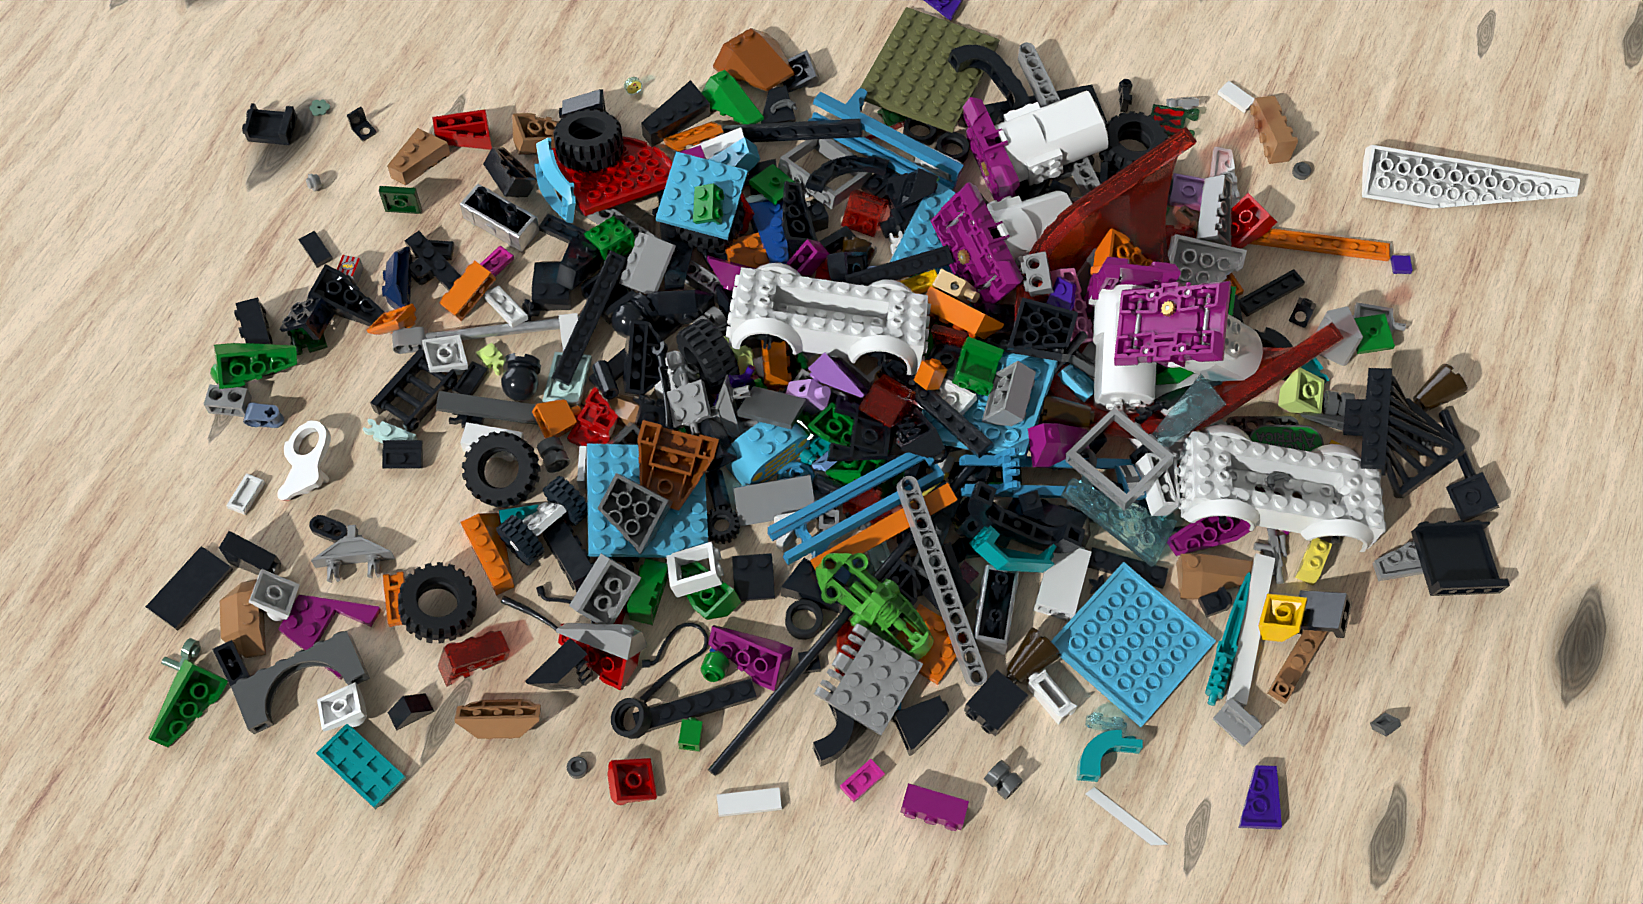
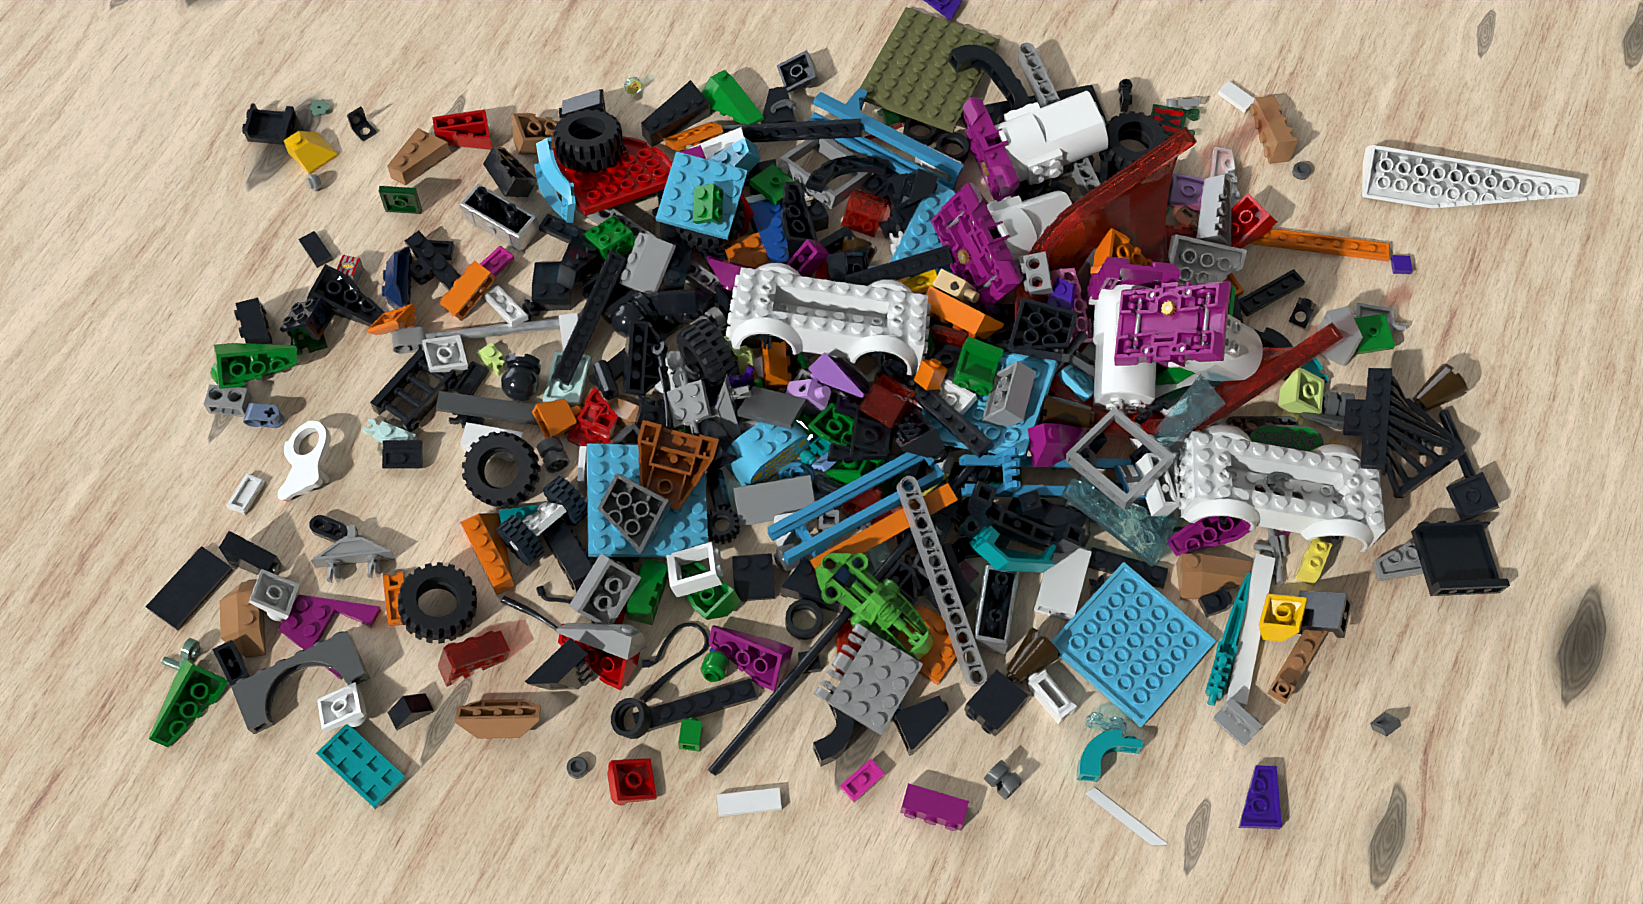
dark orange wedge [713,28,794,91] -> none
none -> yellow slope [284,131,339,174]
none -> dark grey head [774,543,804,571]

